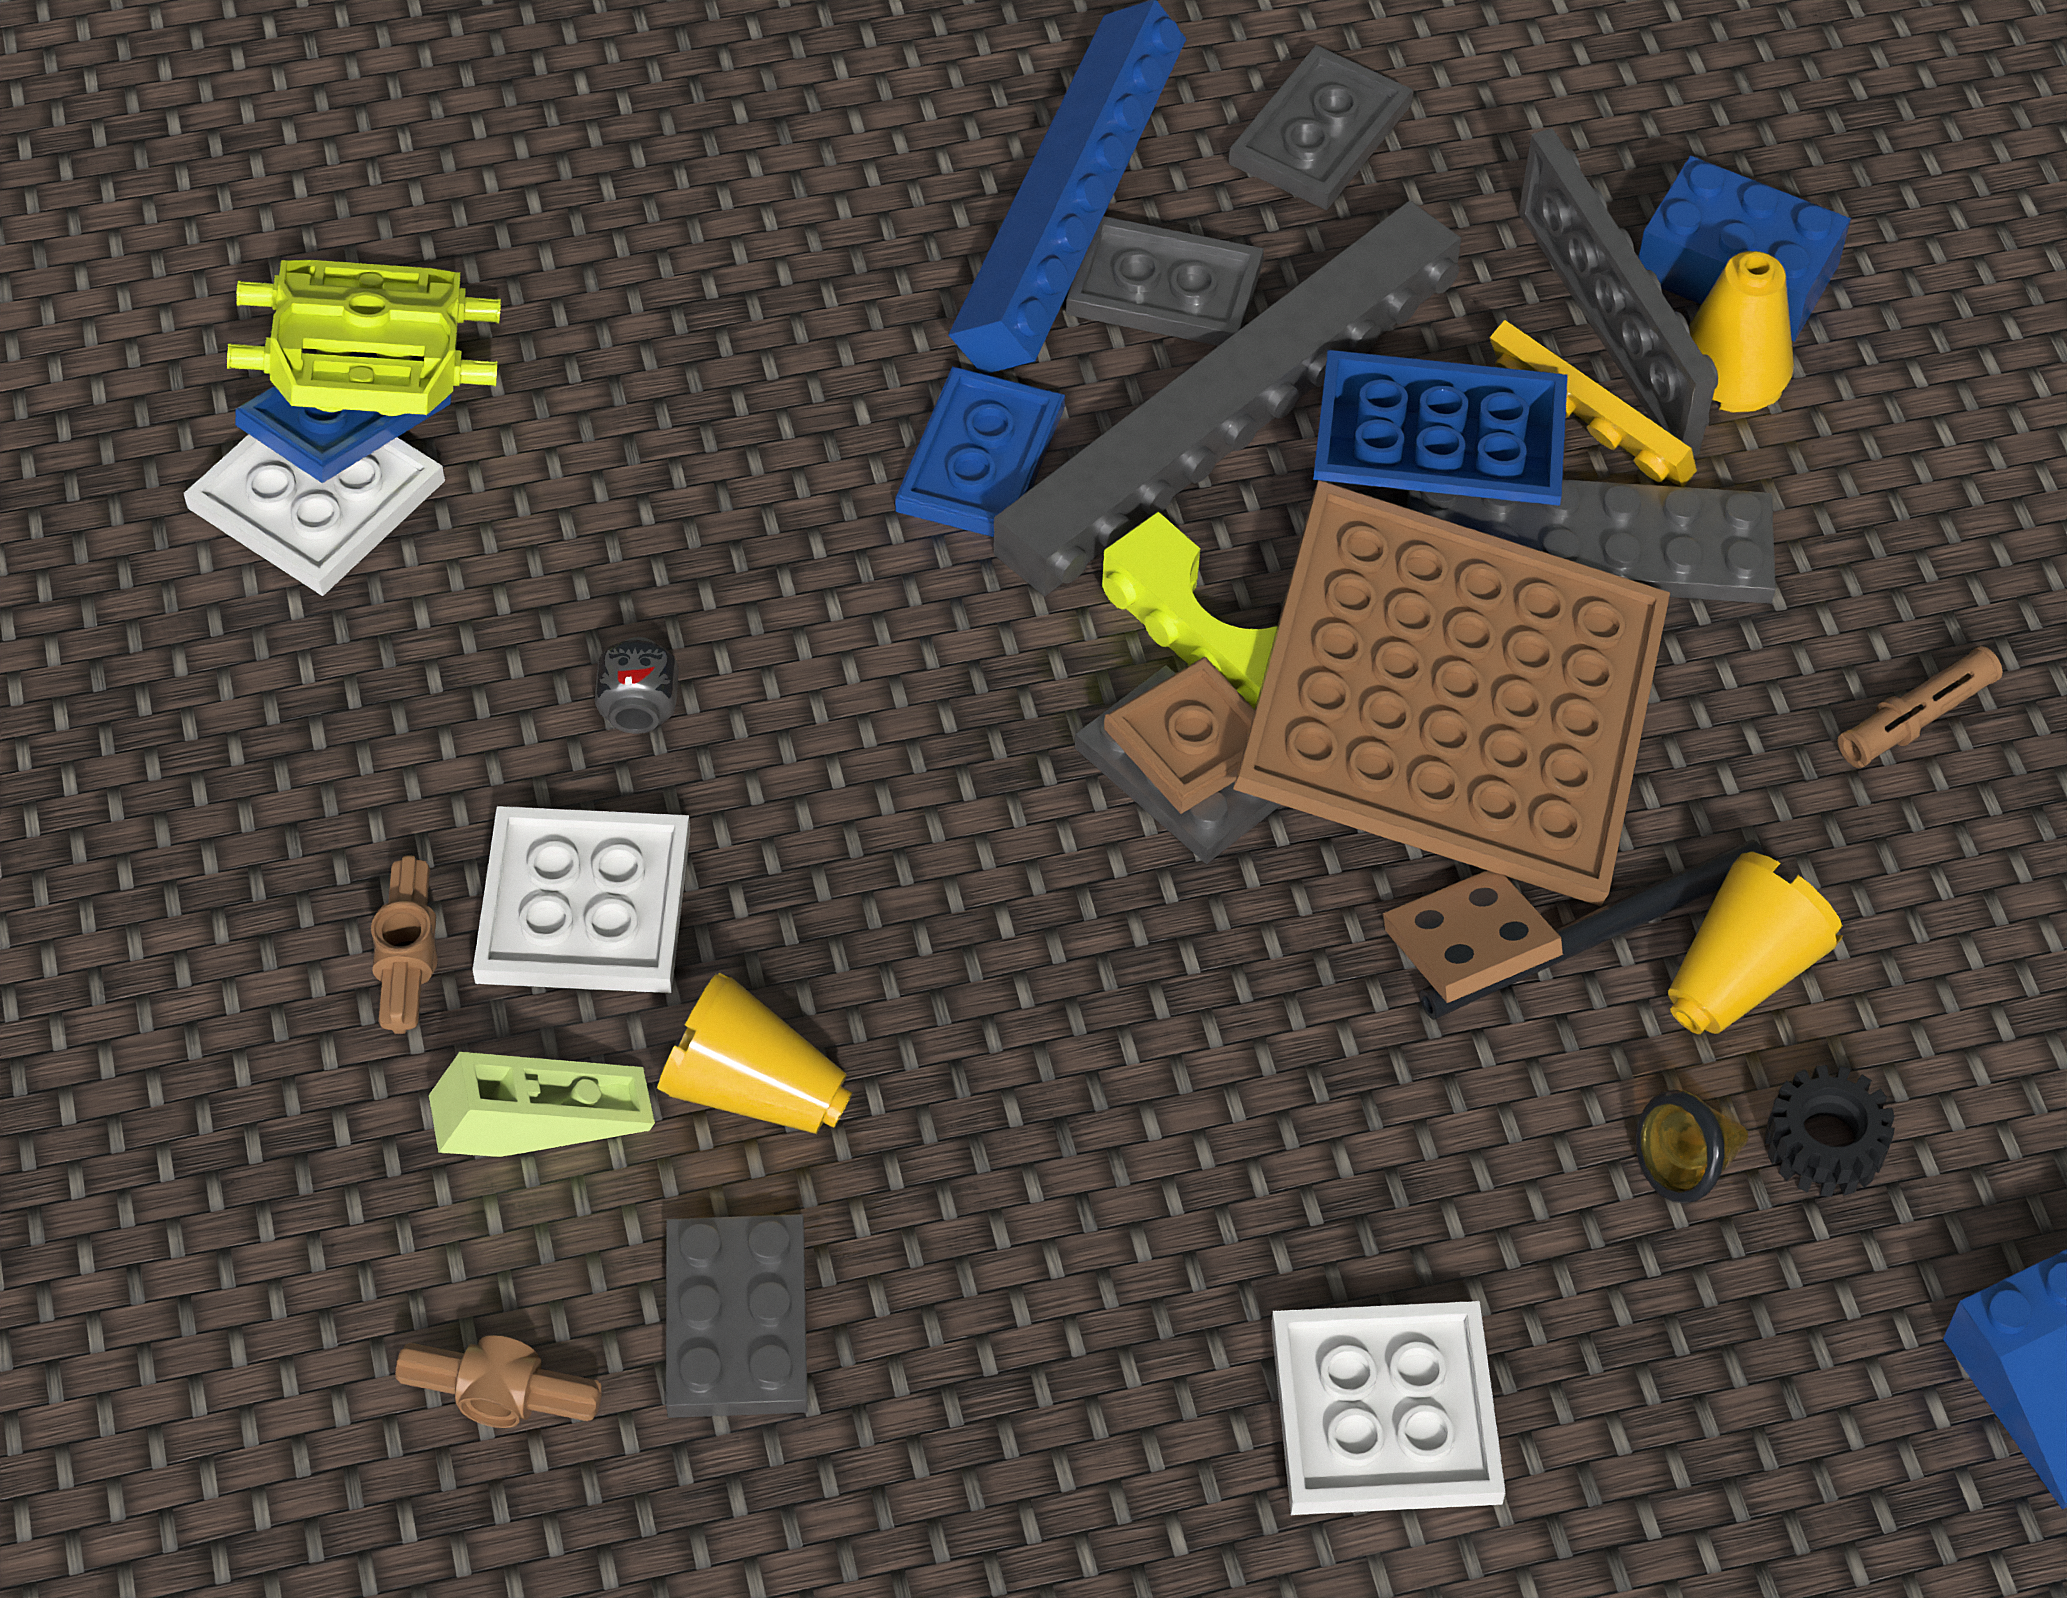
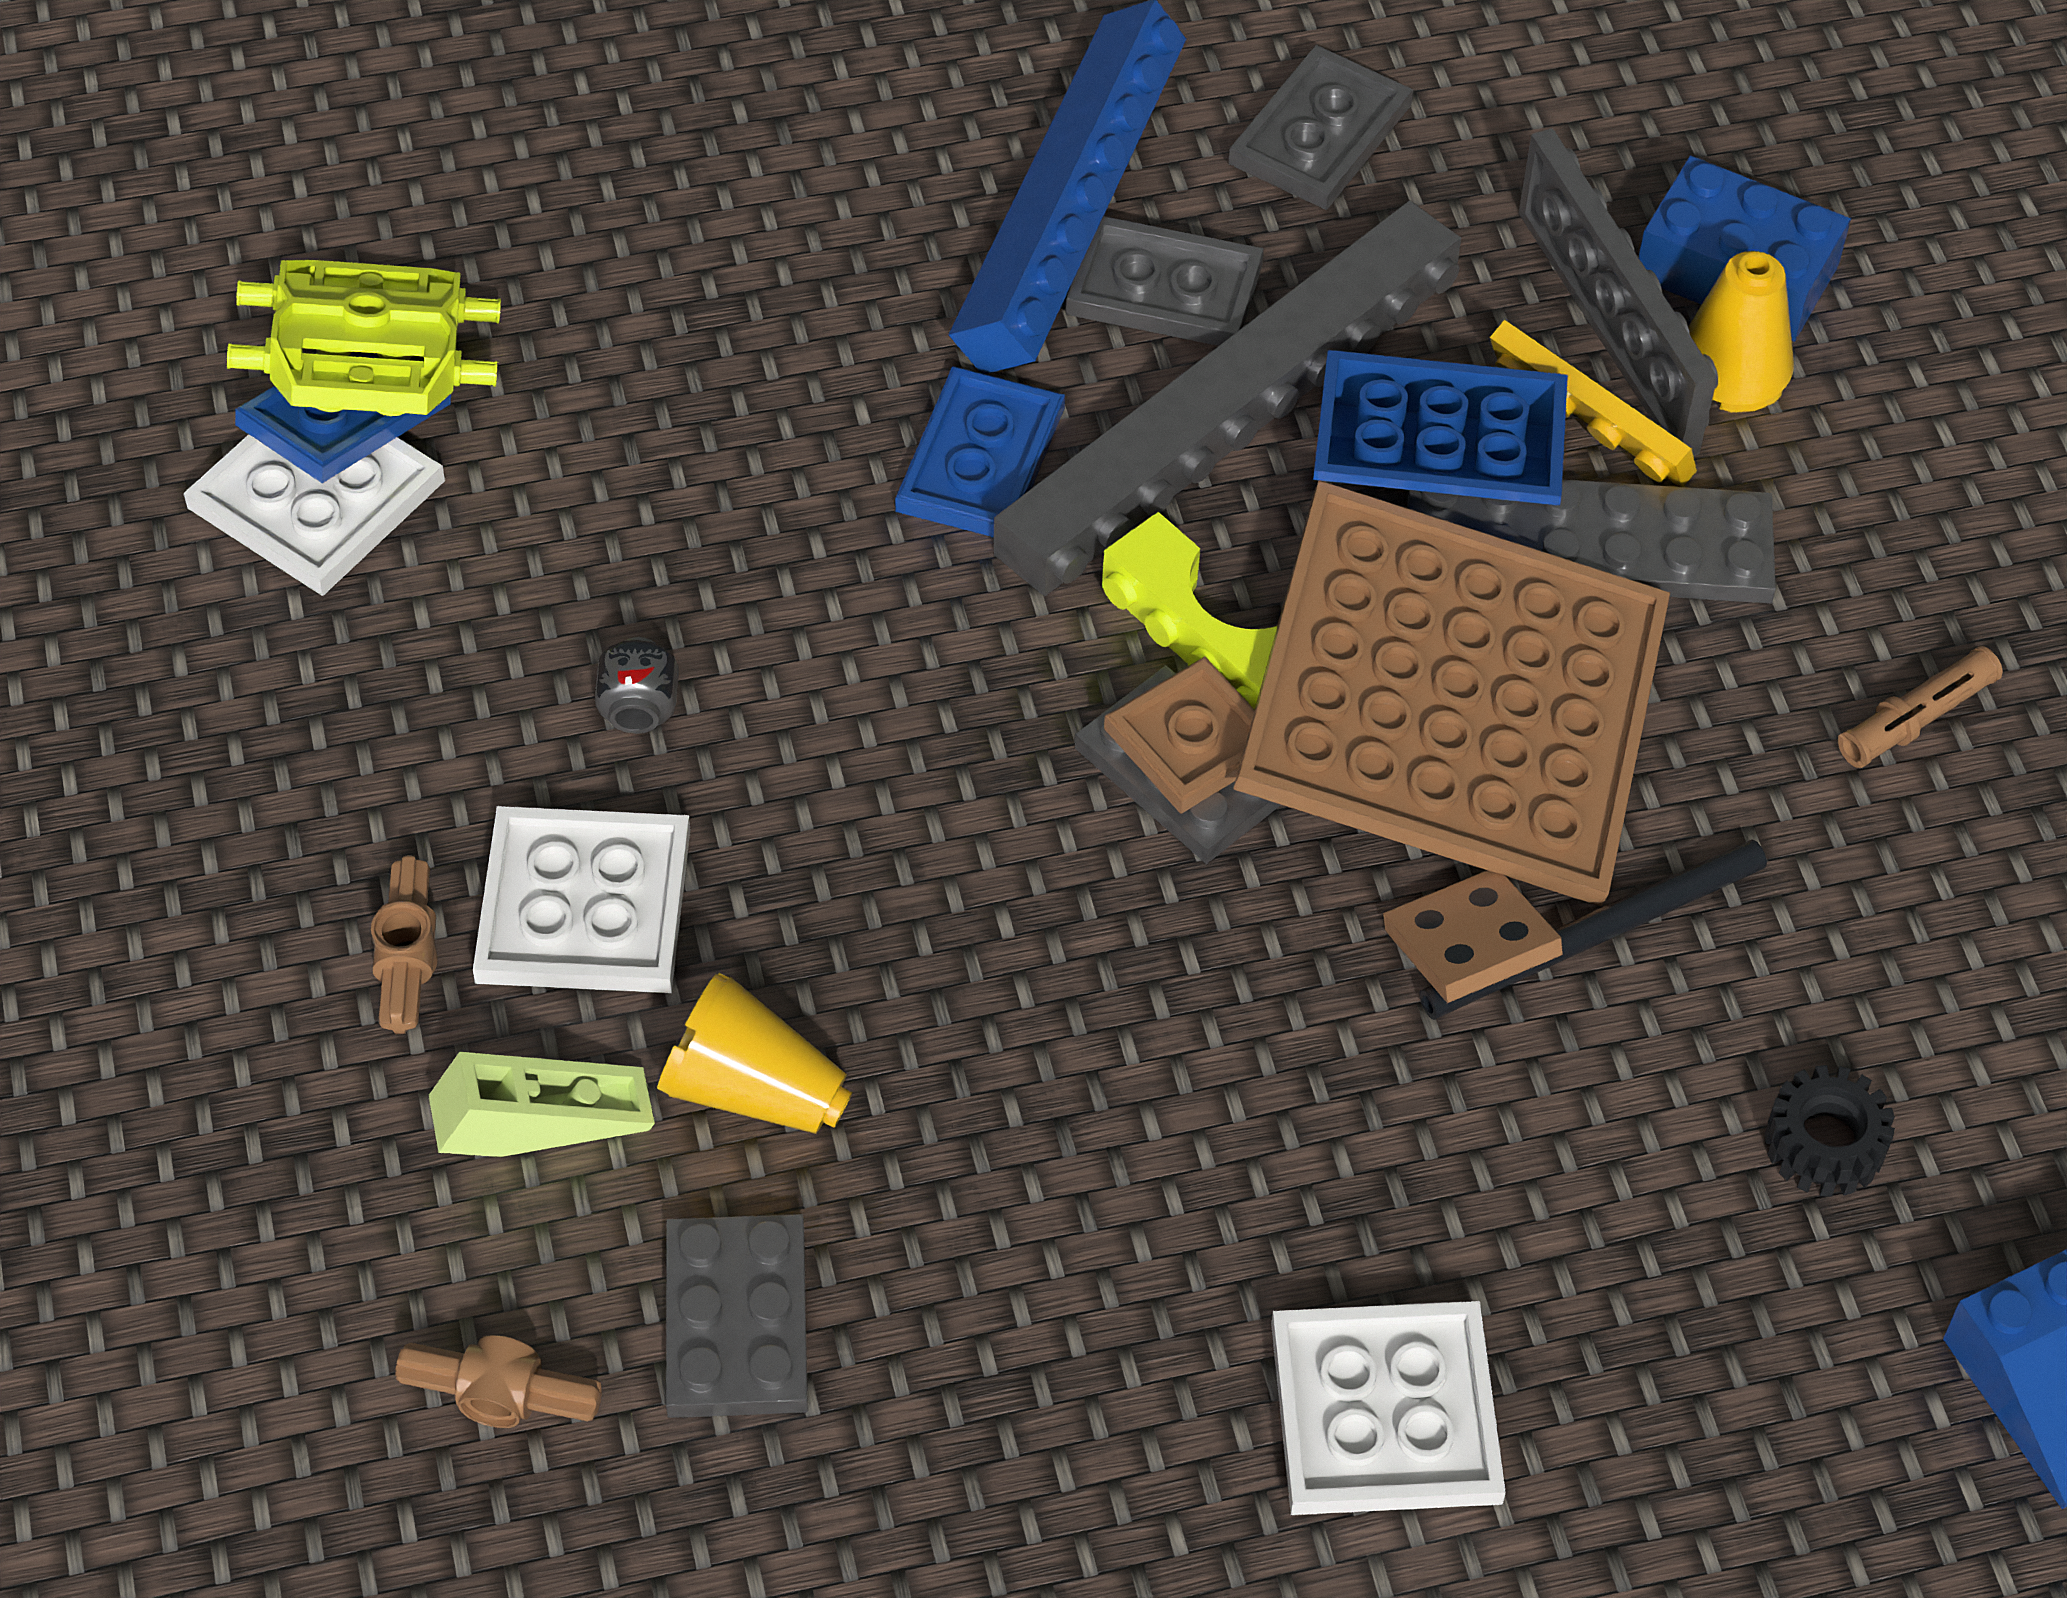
clear yellow hat [1636,1089,1748,1204] -> none
yellow cone [1668,852,1843,1034] -> none

